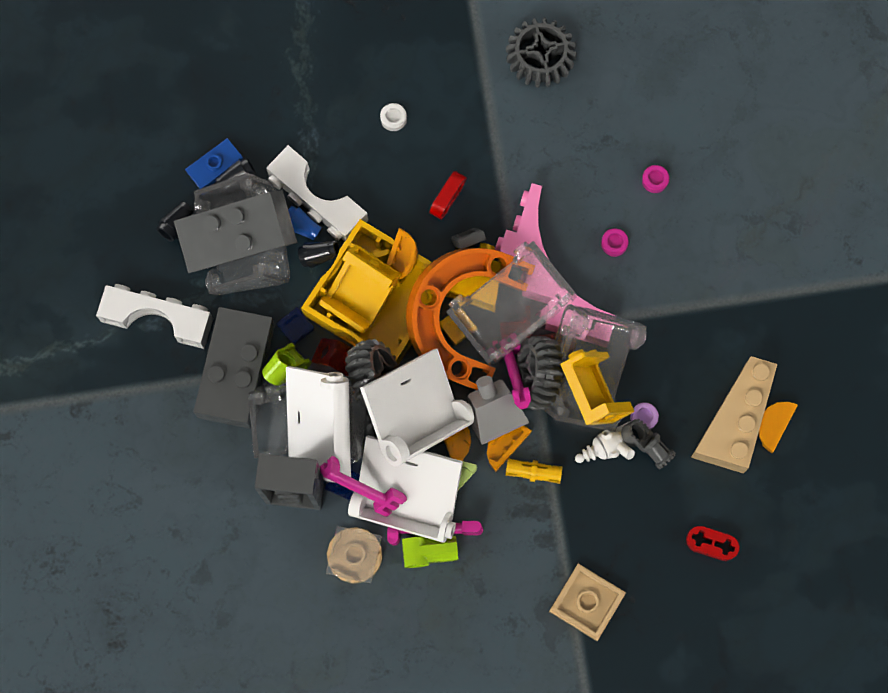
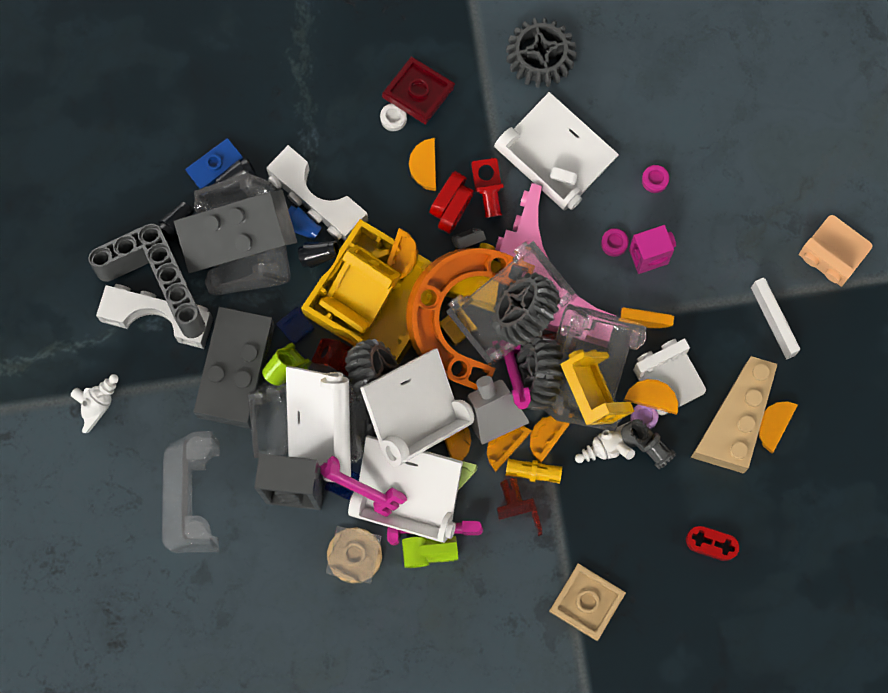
none -> white piece [71,374,118,433]
none -> dark grey beam [88,224,206,338]
none -> clear windscreen [162,431,220,553]
none -> dark red tile [382,56,455,125]
none -> light orange tile [409,138,436,191]
none -> red beam [438,184,474,234]
none -> red bracket [471,158,504,218]
none -> dark grey gear [491,272,561,346]
none -> white door [494,92,619,211]
none -> clear red bracket [497,478,542,536]
none -> light orange tile [530,415,573,464]
none -> white tile [550,167,578,185]
none -> light orange tile [620,307,674,328]
none -> light orange tile [623,379,678,415]
none -> dark pink brick [629,225,676,274]
none -> white bracket [633,338,706,416]
none -> white tile [751,277,800,360]
none -> light nougat bracket [798,215,872,287]

